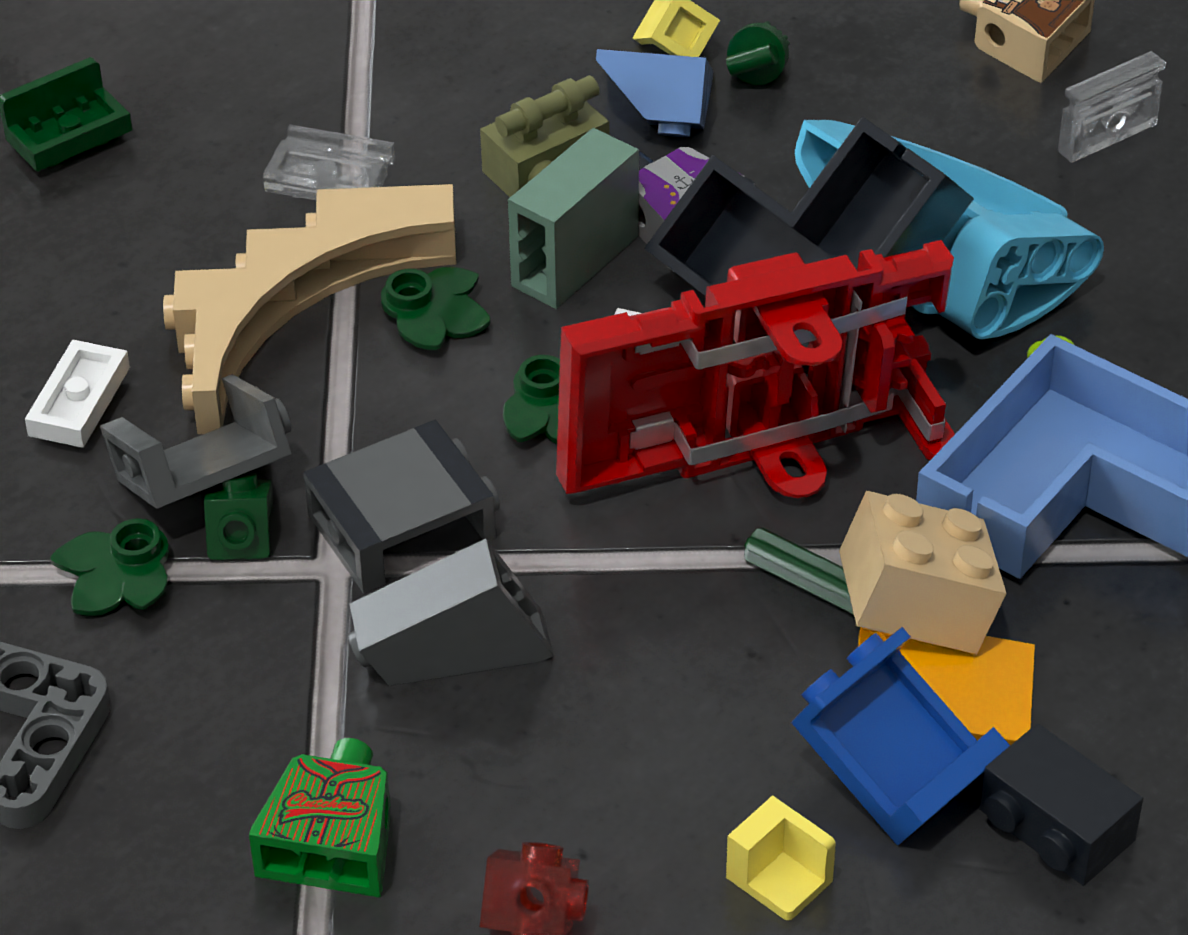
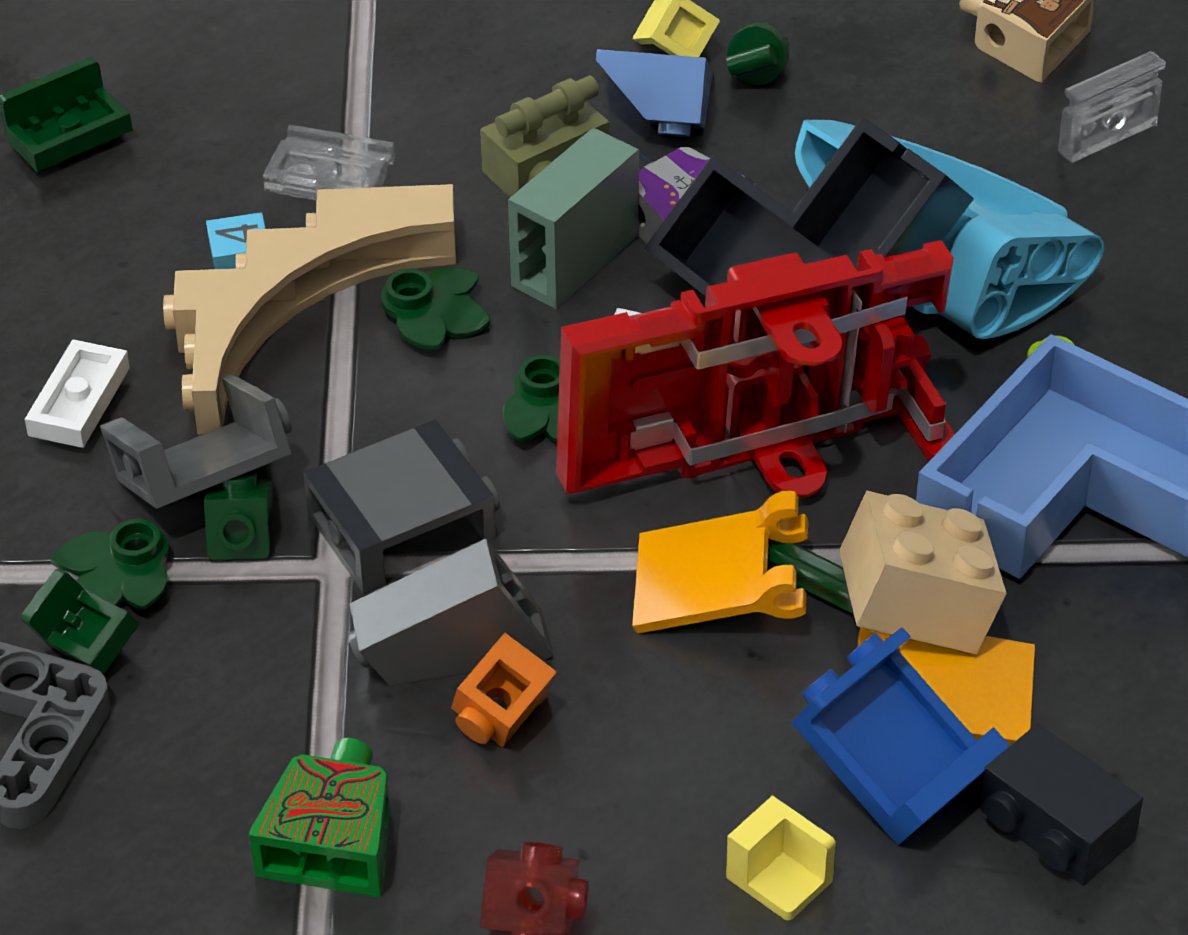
none -> dark green bracket [21,568,140,674]
none -> medium azure tile [206,212,265,269]
none -> orange brick [451,633,557,748]
none -> light orange flag [632,491,808,634]

